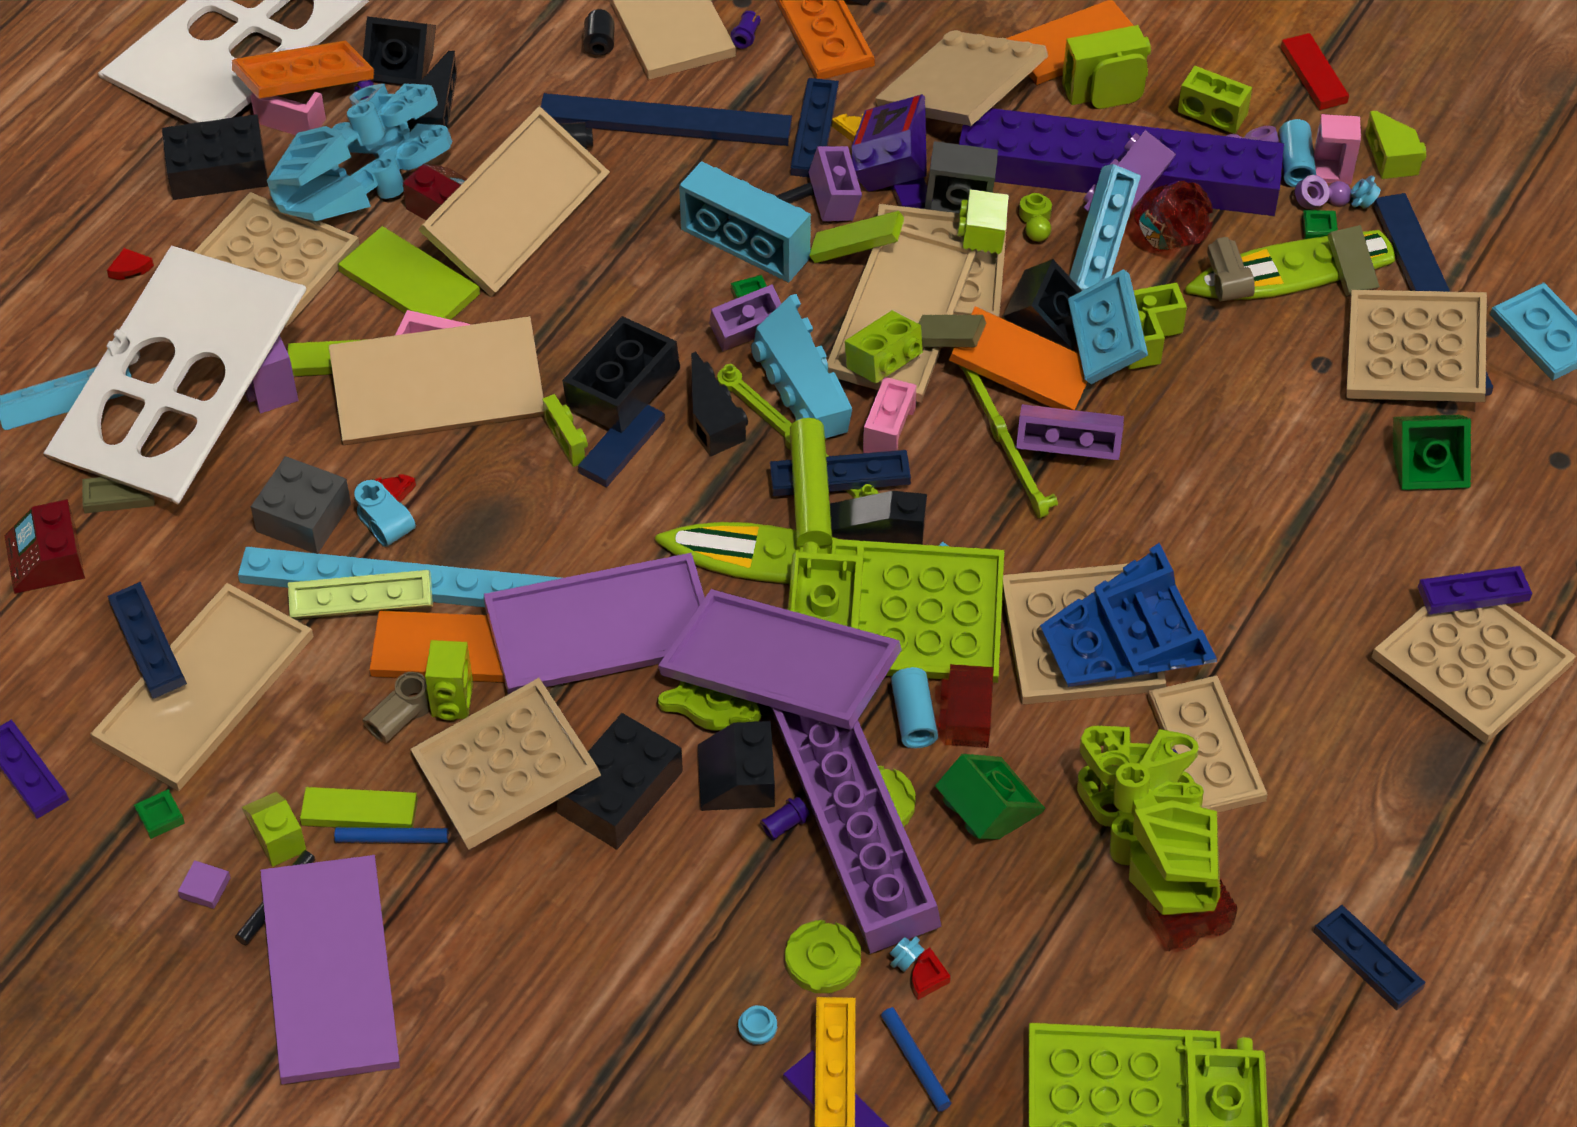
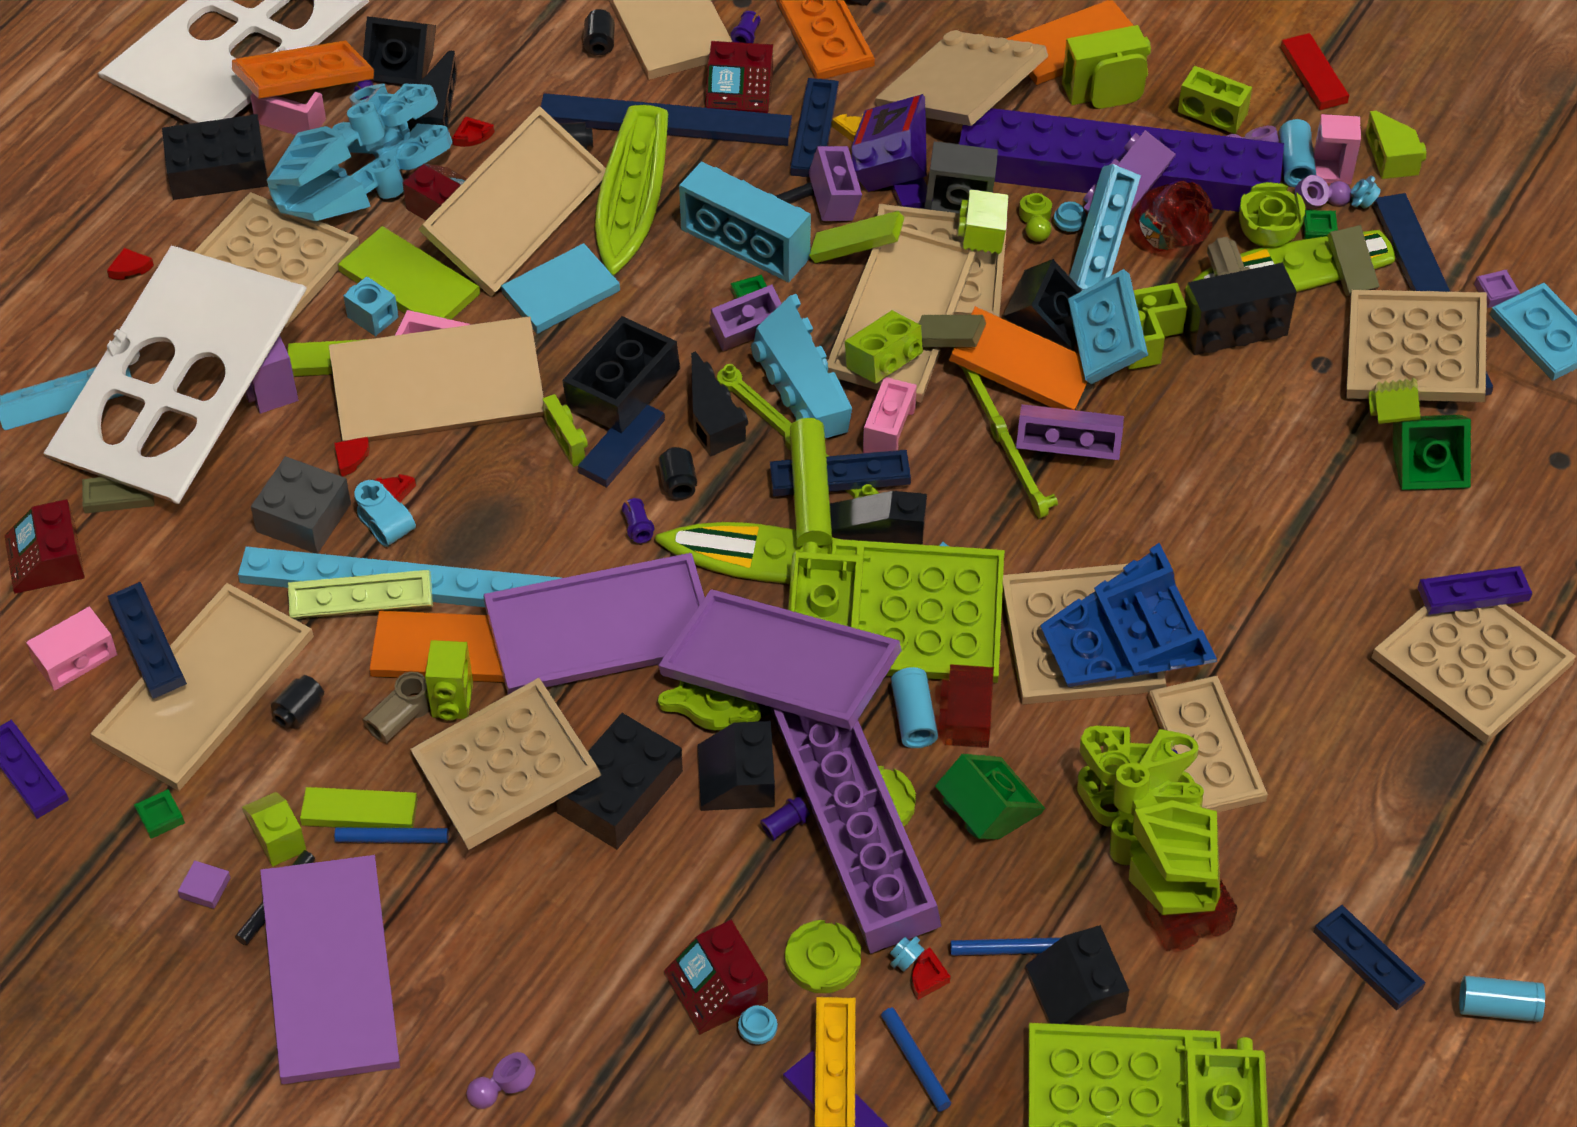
none -> bright pink panel [26,606,117,691]
none -> black brick [271,675,324,729]
none -> red tile [334,436,370,477]
none -> medium azure brick [343,276,399,337]
none -> red tile [452,116,495,147]
none -> medium lavender plate [466,1052,536,1109]
none -> medium azure tile [501,243,620,334]
none -> lime piece [595,105,668,276]
none -> dark purple pin [622,498,655,543]
none -> black brick [658,447,697,500]
none -> dark red slope [664,919,768,1035]
none -> dark red slope [706,41,773,113]
none -> blue bar [950,937,1062,956]
none -> black slope [1025,925,1130,1025]
none -> medium azure plate [1054,201,1086,232]
none -> black brick [1183,262,1297,355]
none -> lime cylinder [1239,182,1305,248]
none -> lime brick [1369,378,1421,424]
none -> medium azure pin [1459,975,1545,1022]
none -> medium lavender tile [1474,270,1520,308]

